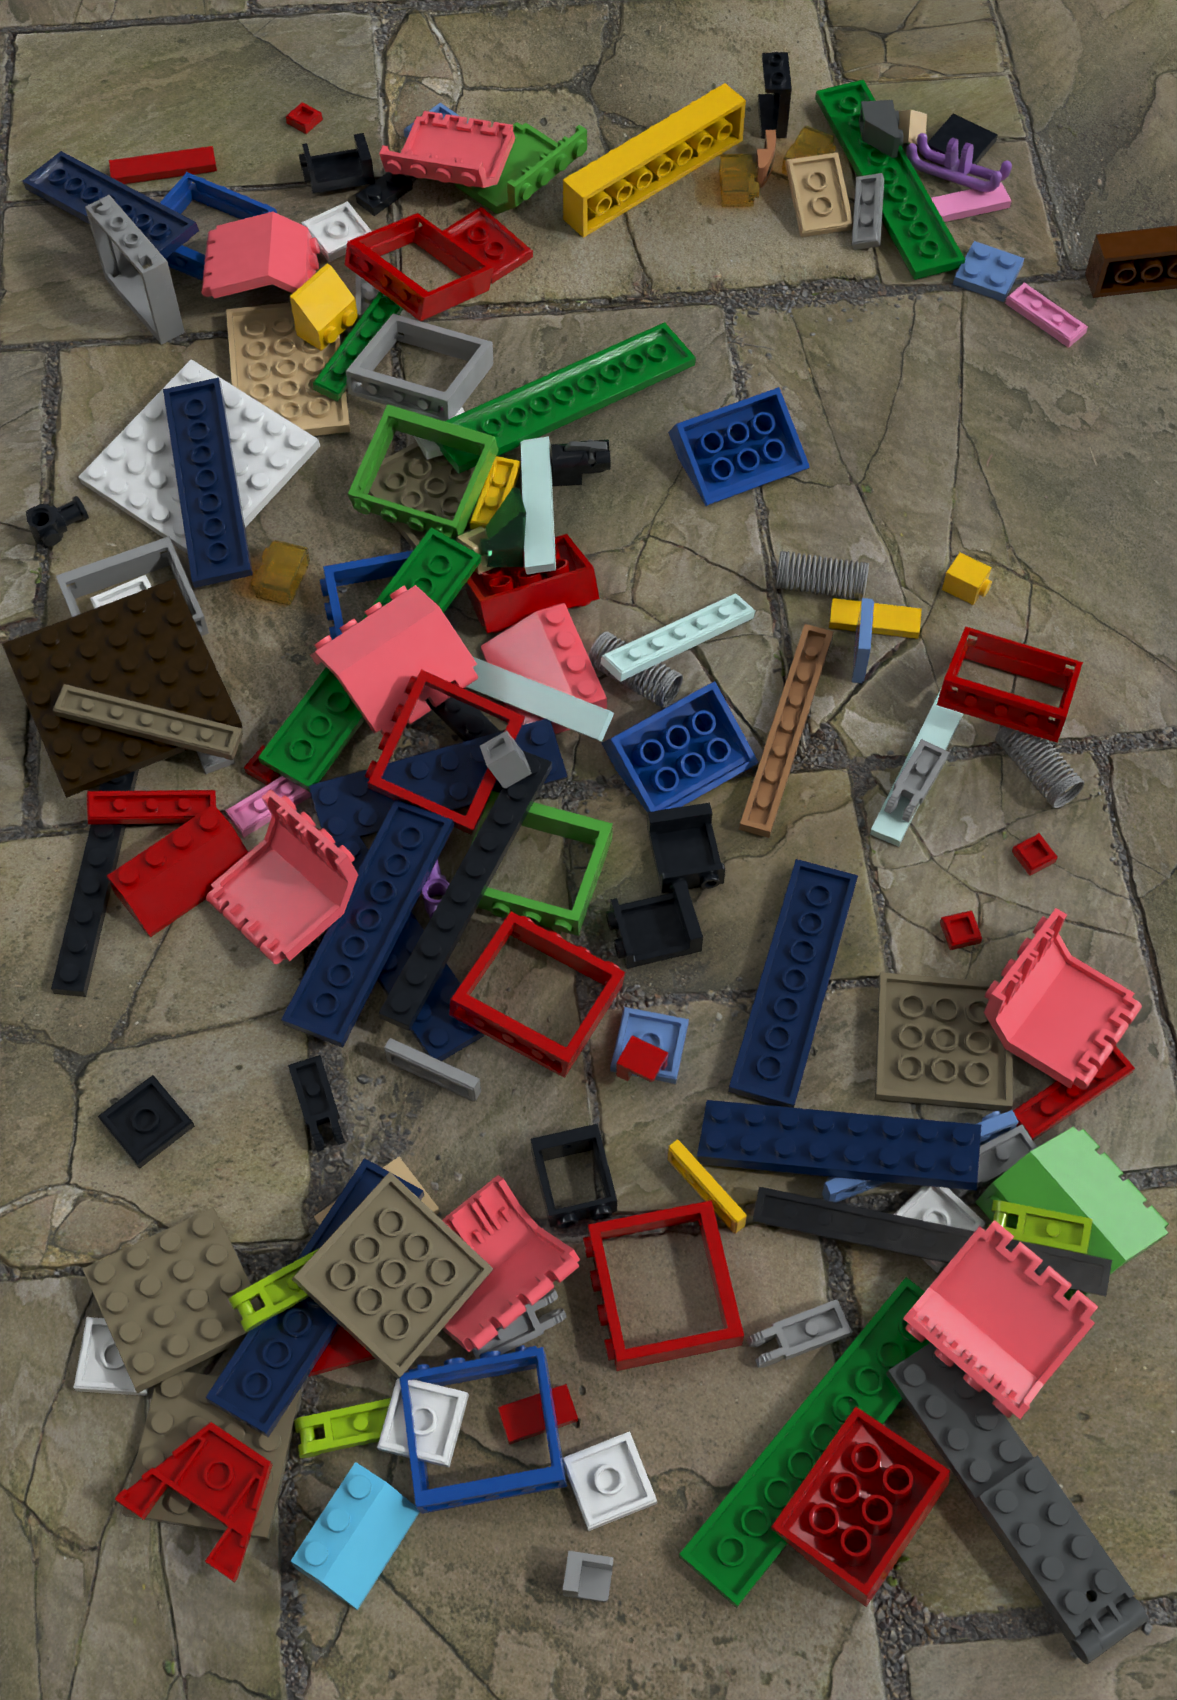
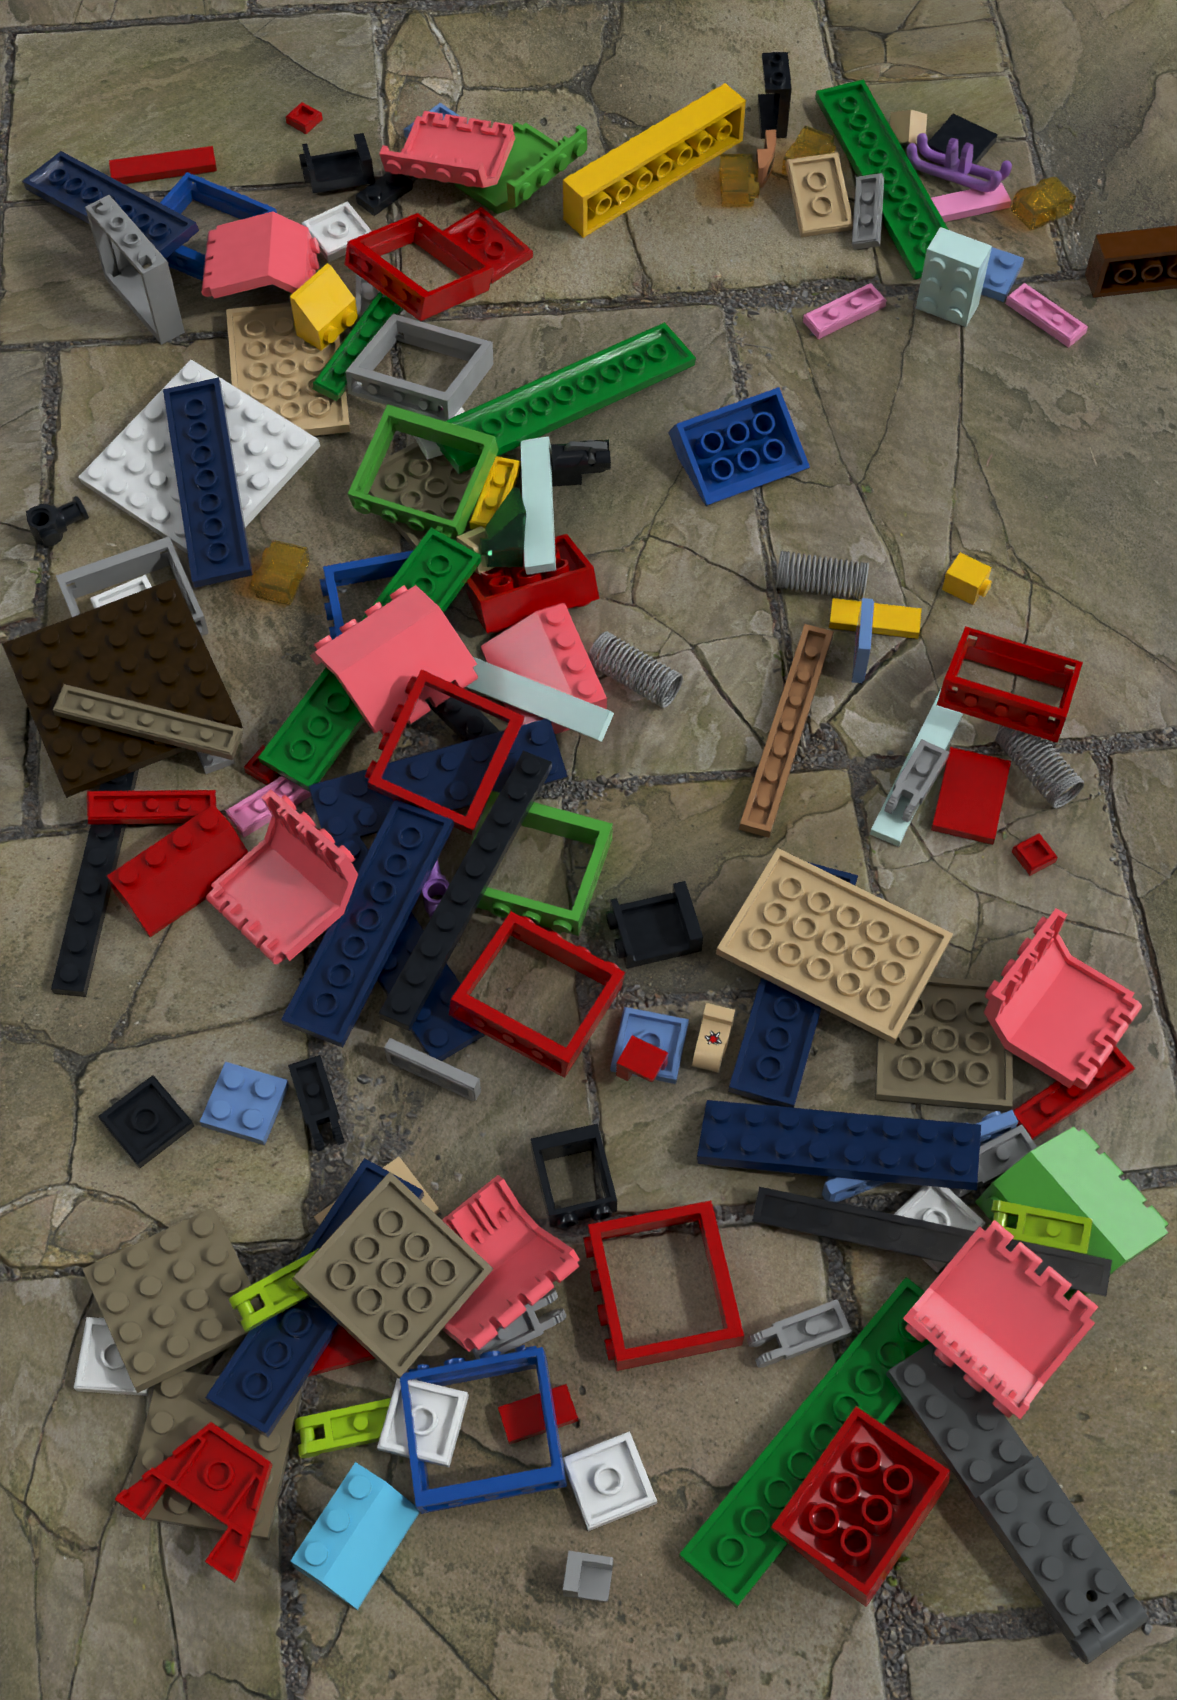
light grey panel [480,730,532,788] -> none
light aqua tile [600,593,755,682] -> none
blue slope [601,681,759,813] -> none
black panel [647,802,725,894] -> none
yellow tile [668,1139,747,1234] -> none
dark grey slope [859,100,903,158] -> none
red tile [940,910,983,950] -> none
none -> medium blue plate [200,1062,289,1145]
none -> tan leg [692,1003,735,1073]
none -> tan plate [716,848,953,1044]
none -> bright pink tile [803,283,887,339]
none -> light aqua brick [916,227,992,327]
none -> red tile [931,747,1011,845]
none -> clear yellow brick [1011,177,1076,230]

